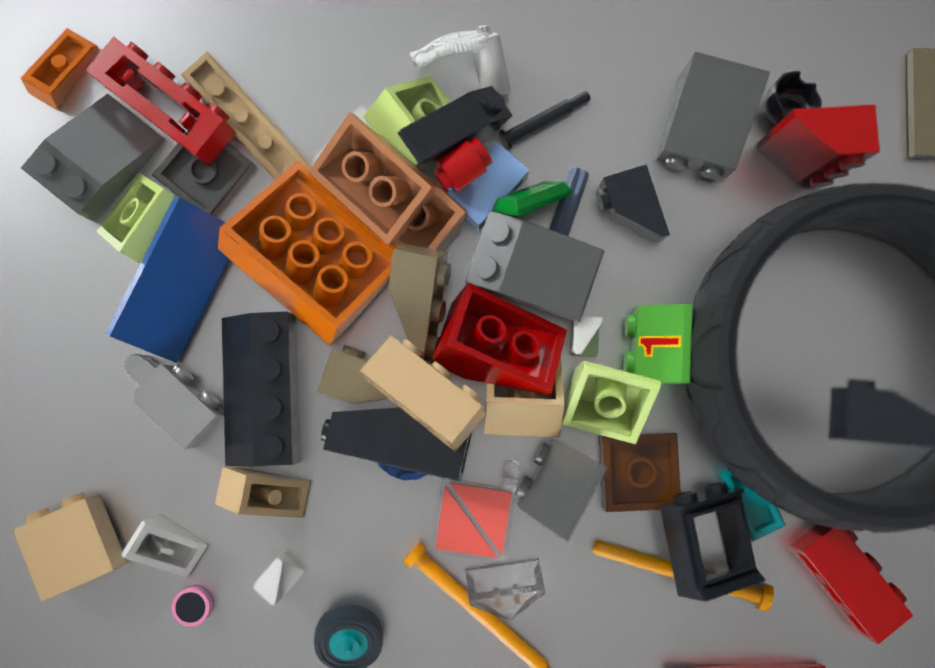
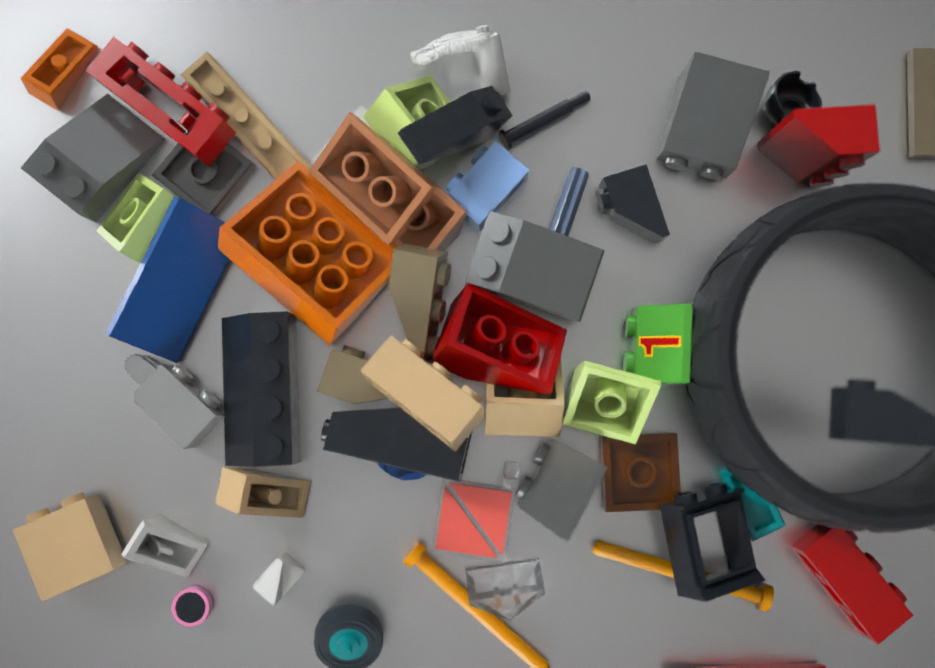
red brick [434,138,493,193] -> none
green tile [492,181,572,216] -> none
white slope [570,316,604,357] -> none

